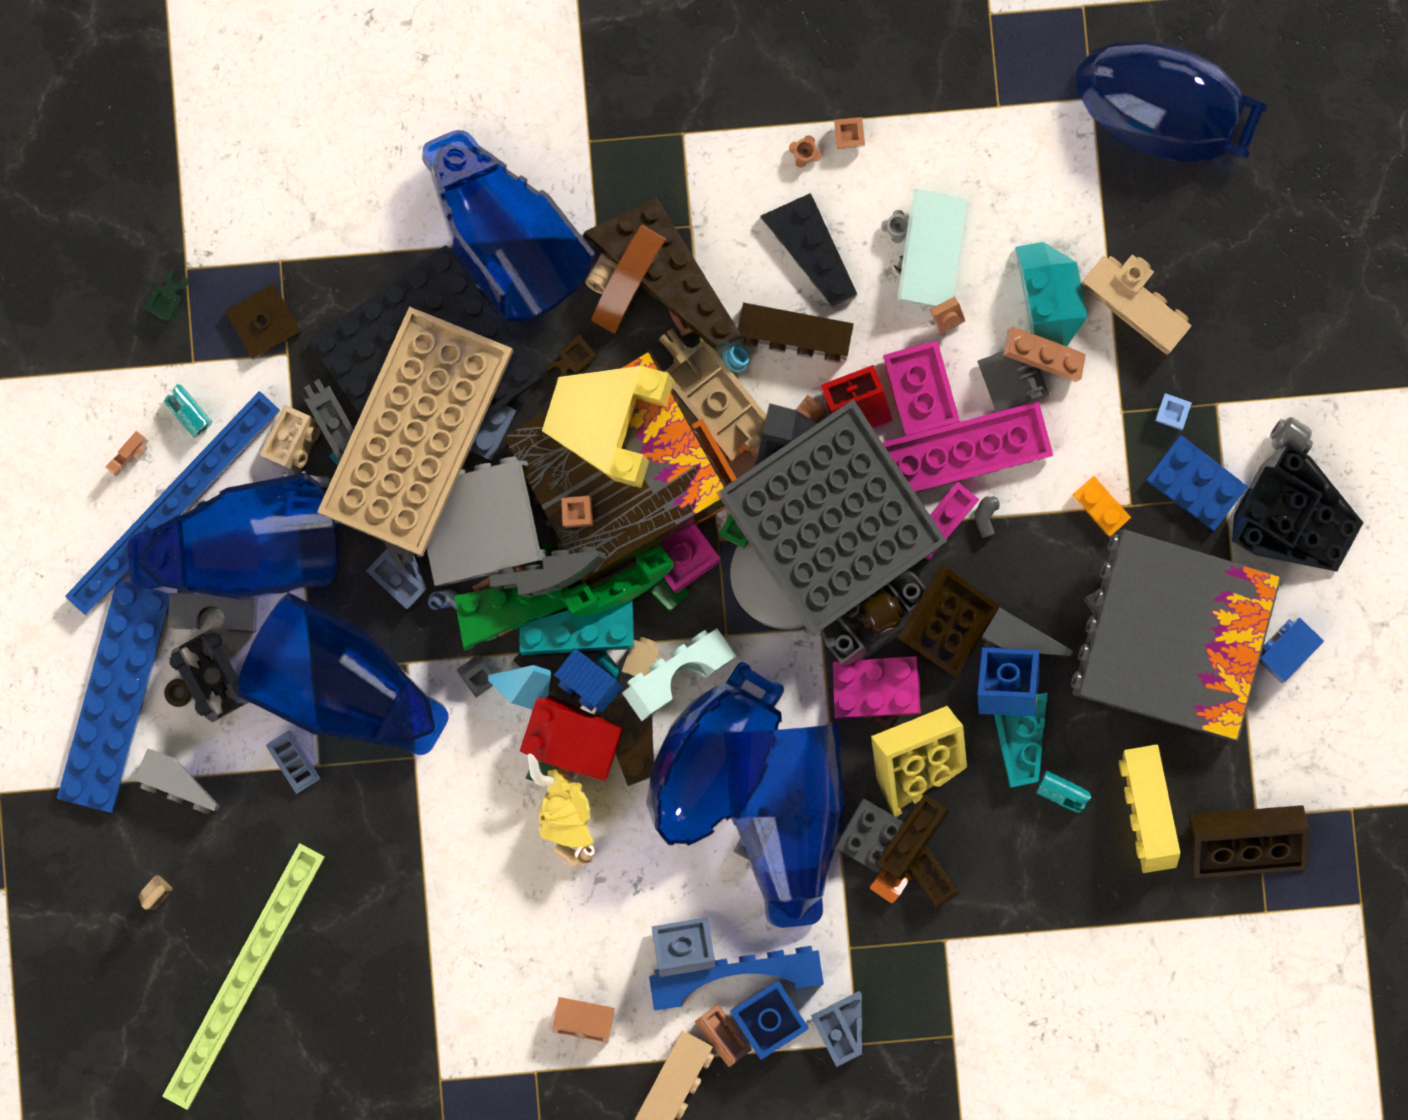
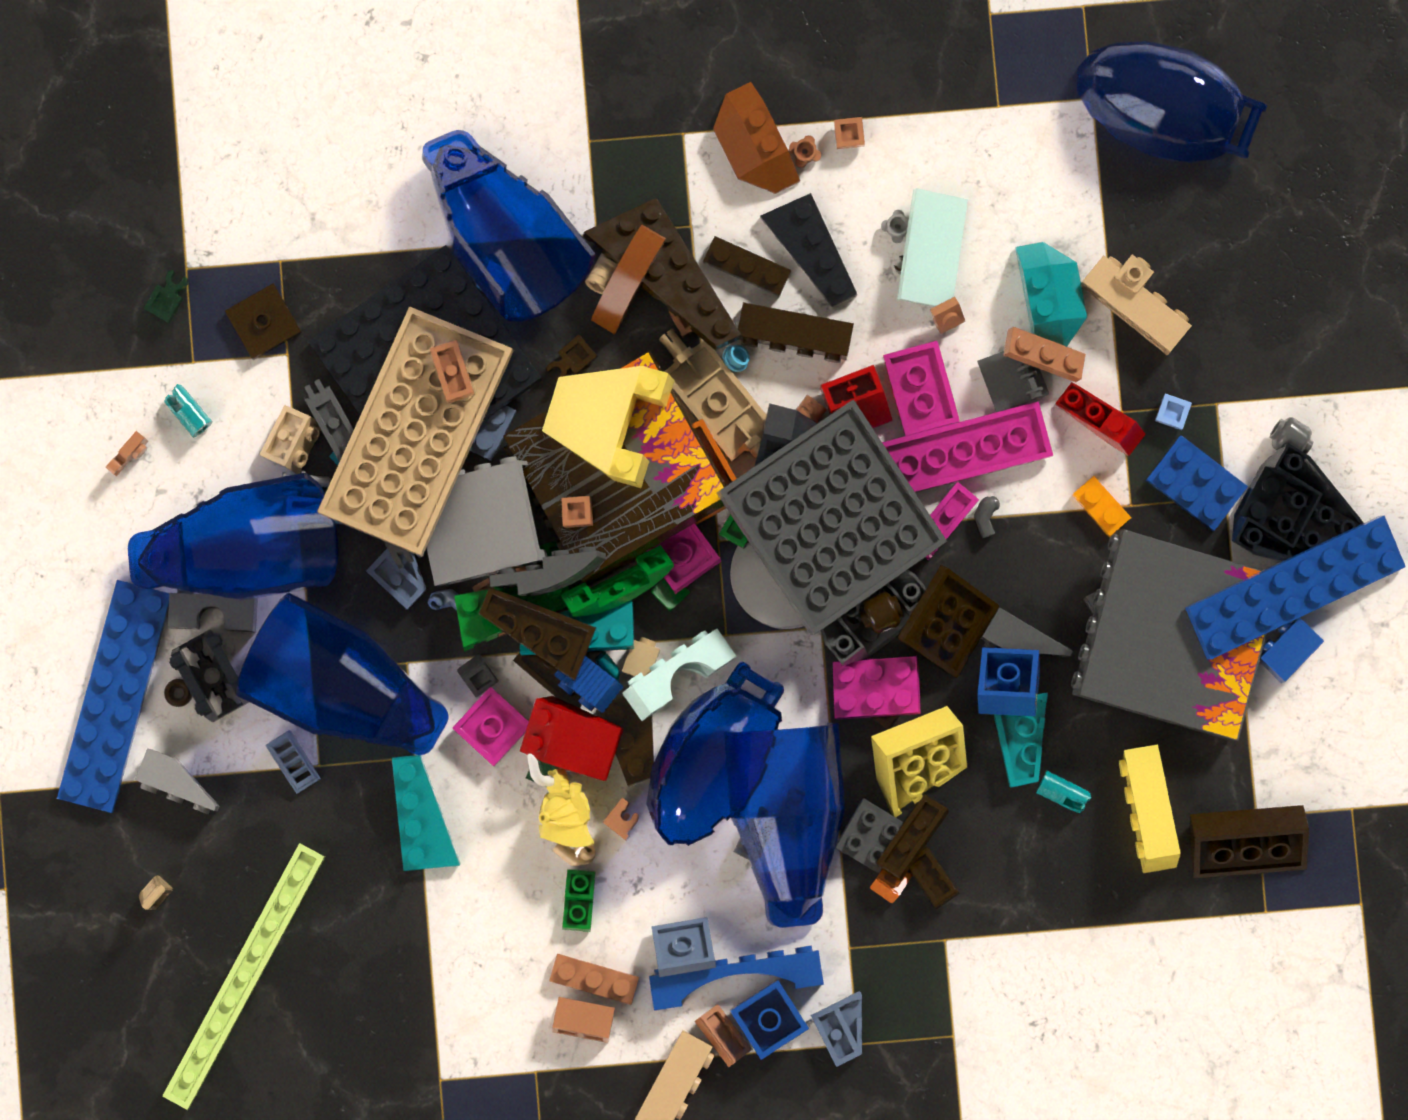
blue plate [65,391,281,616] -> none
medium azure slope [488,665,551,710] -> none
none -> teal wing [392,755,461,871]
none -> nougat plate [430,340,475,404]
none -> dark pink plate [452,686,529,767]
none -> dark brown wing [479,587,596,682]
none -> nougat plate [549,954,639,1005]
none -> green slope [562,869,596,932]
none -> nougat hinge [603,798,639,841]
none -> dark brown plate [703,236,791,297]
none -> dark orange wedge [713,82,800,194]
none -> red slope [1055,382,1145,456]
none -> blue plate [1185,515,1406,660]

